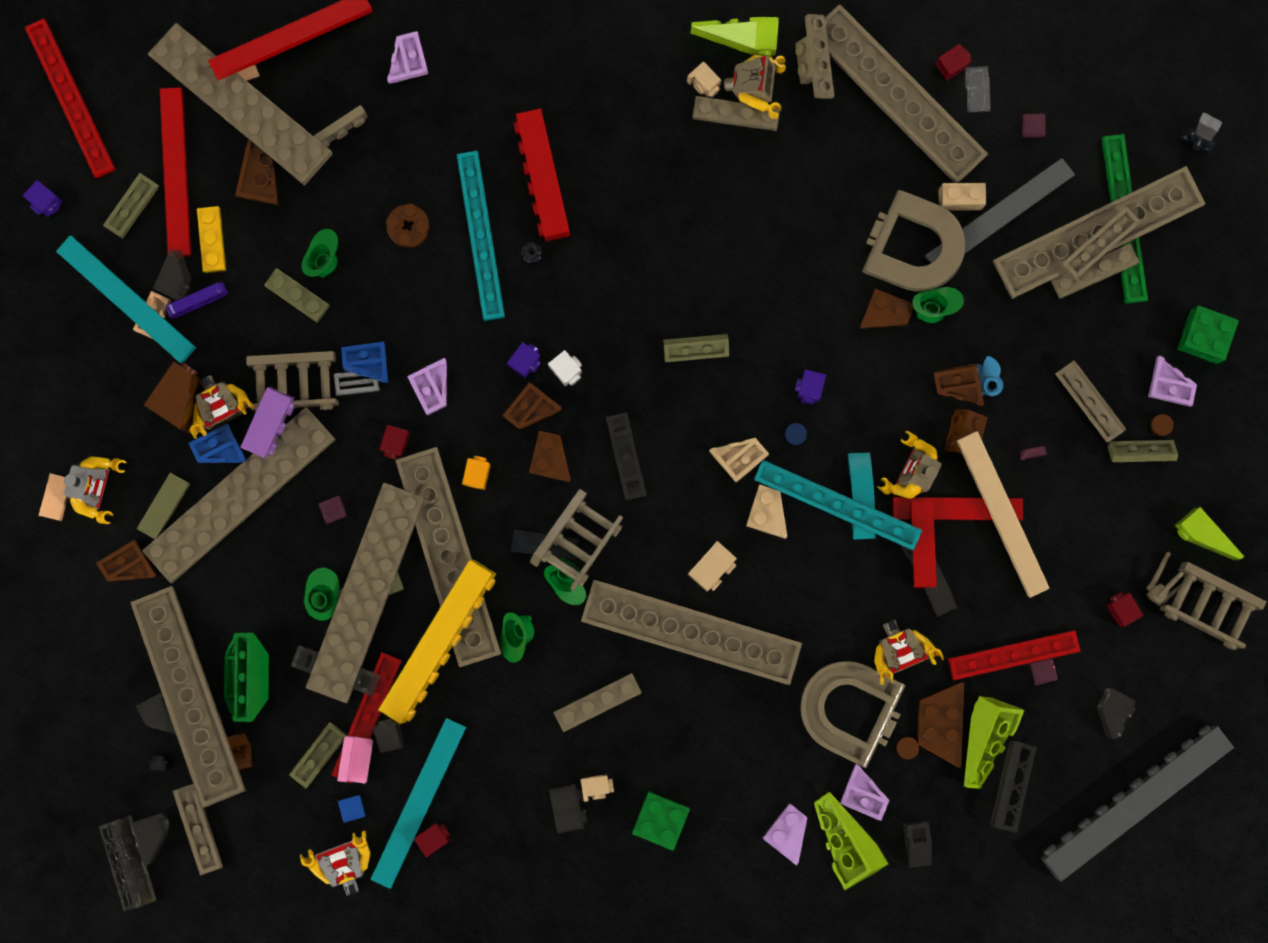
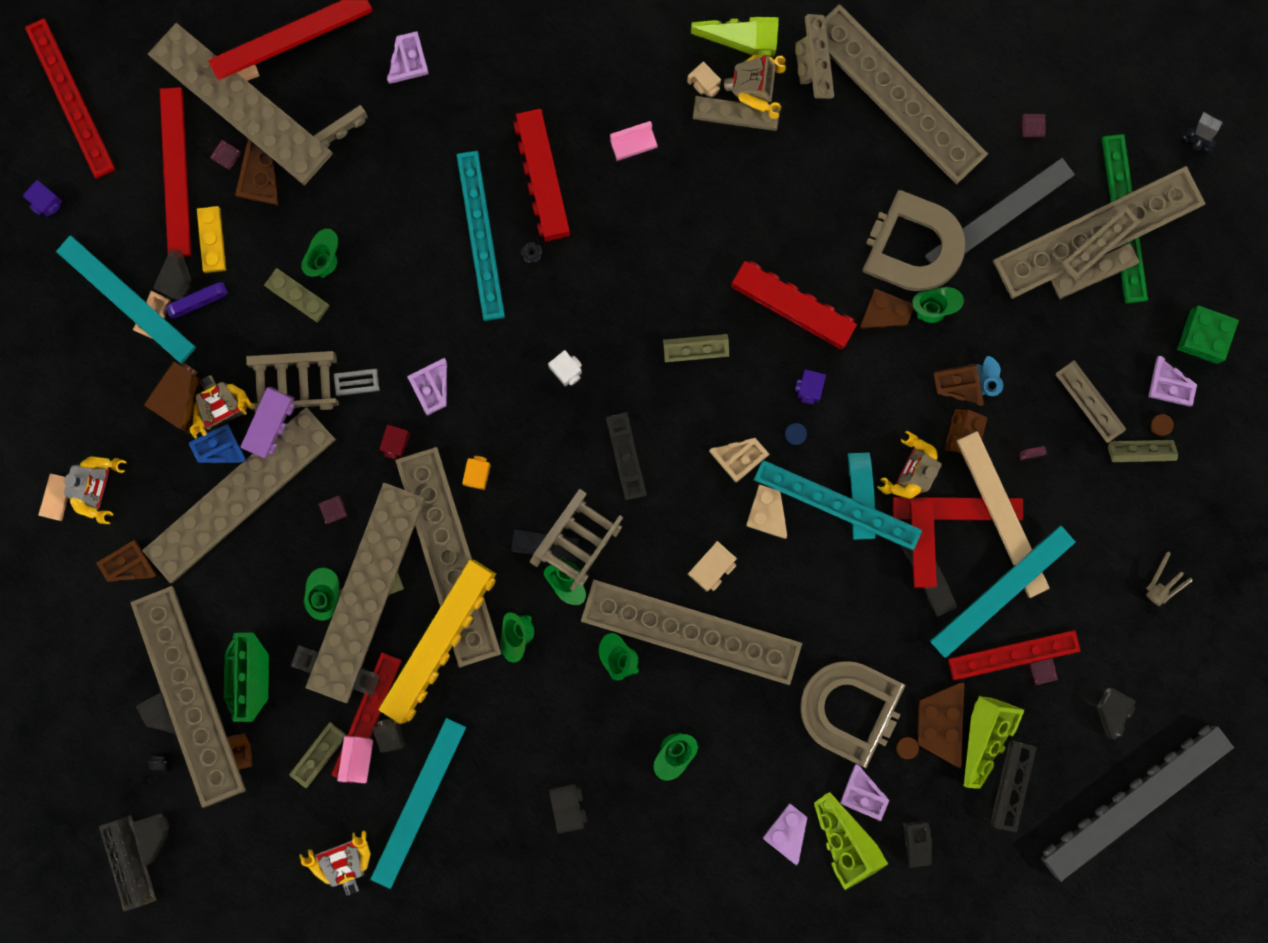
olive plate [103,173,159,239] -> none
olive tile [137,473,190,539] -> none
dark tan plate [173,784,223,875] -> none
blue tile [338,795,366,822] -> none
blue wing [341,342,388,383] -> none
reddish brown plate [386,204,429,248] -> none
dark red brick [414,822,450,857] -> none
reddish brown wing [502,382,562,430] -> none
dark purple brick [507,342,541,379] -> none
reddish brown wing [529,431,571,483] -> none
dark tan plate [554,673,641,732] -> none
tan brick [581,774,614,801] -> none
green brick [632,791,690,851] -> none
torso [874,620,944,685] -> none
dark red brick [936,44,972,81] -> none
tan brick [938,183,986,210] -> none
clear slope [966,66,990,112] -> none
dark red brick [1106,592,1144,627] -> none
dark tan fence [1160,562,1266,650] -> none
lime slope [1175,507,1244,560] -> none
none -> clear pink tile [210,140,241,170]
none -> green piece [599,633,639,681]
none -> bright pink panel [610,121,657,161]
none -> green piece [654,733,698,781]
none -> red brick [731,261,857,350]
none -> teal tile [930,526,1075,658]

